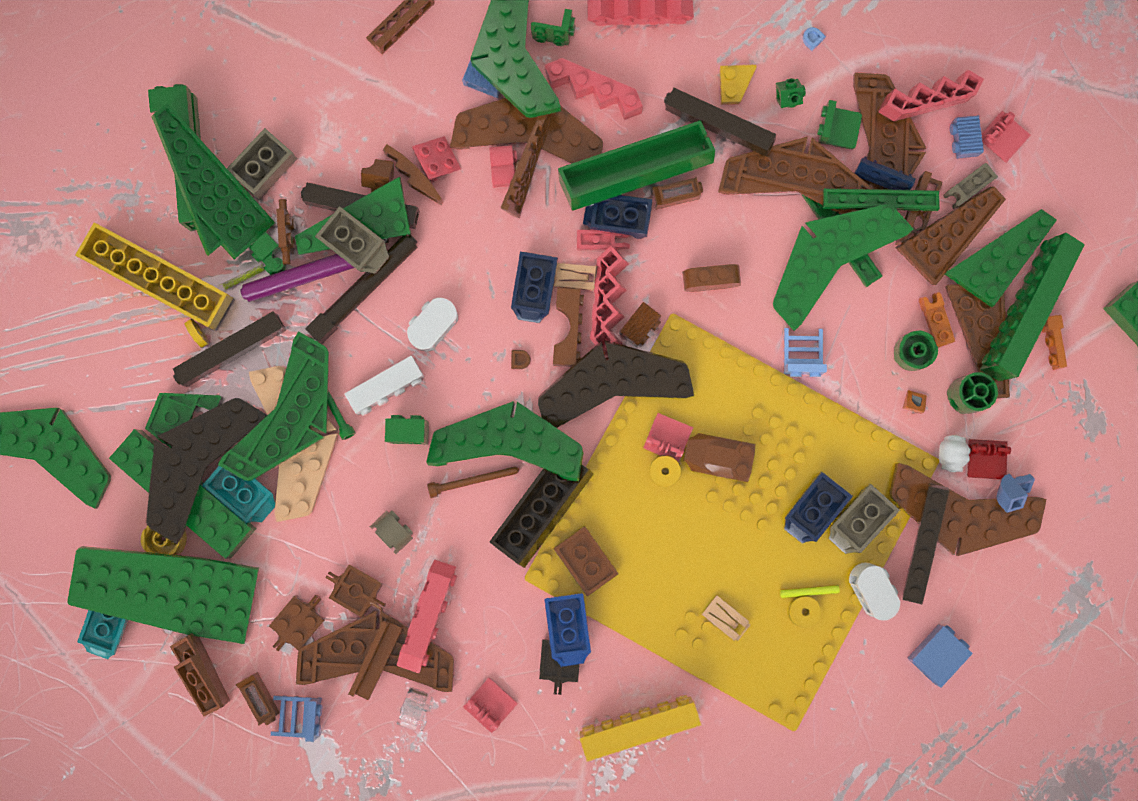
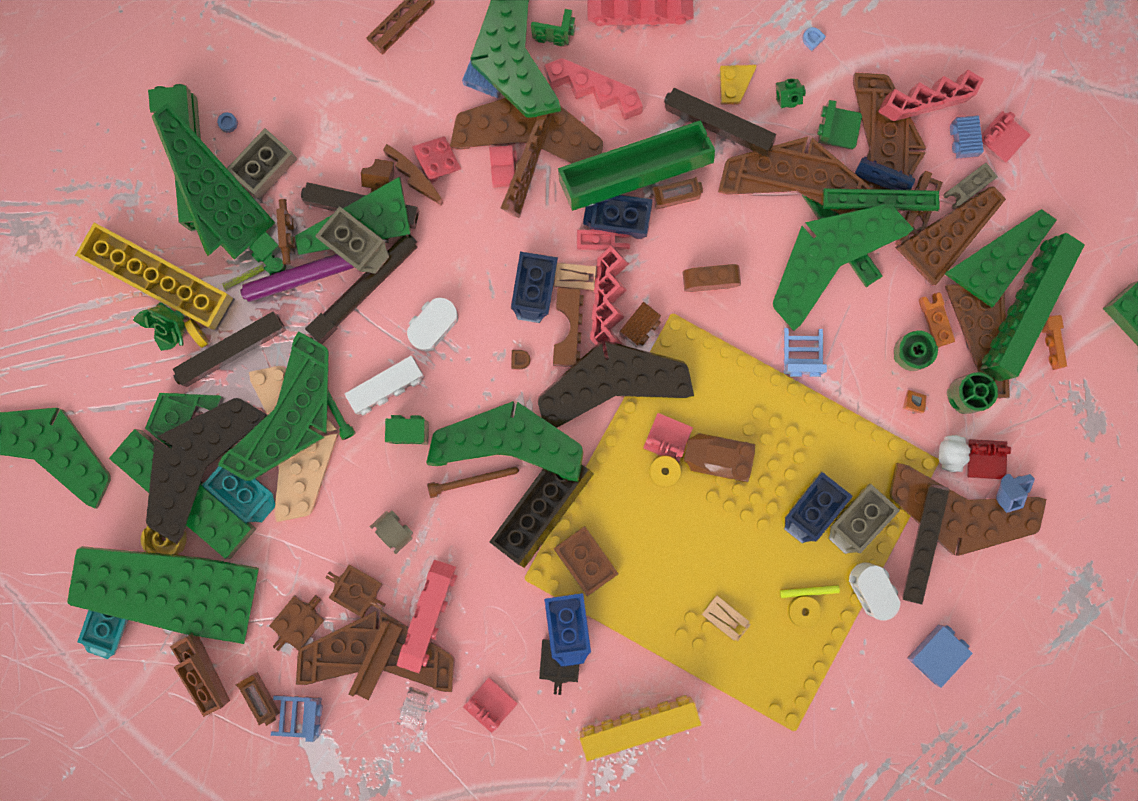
none -> green brick [133,302,186,351]
none -> medium blue tile [217,112,238,133]

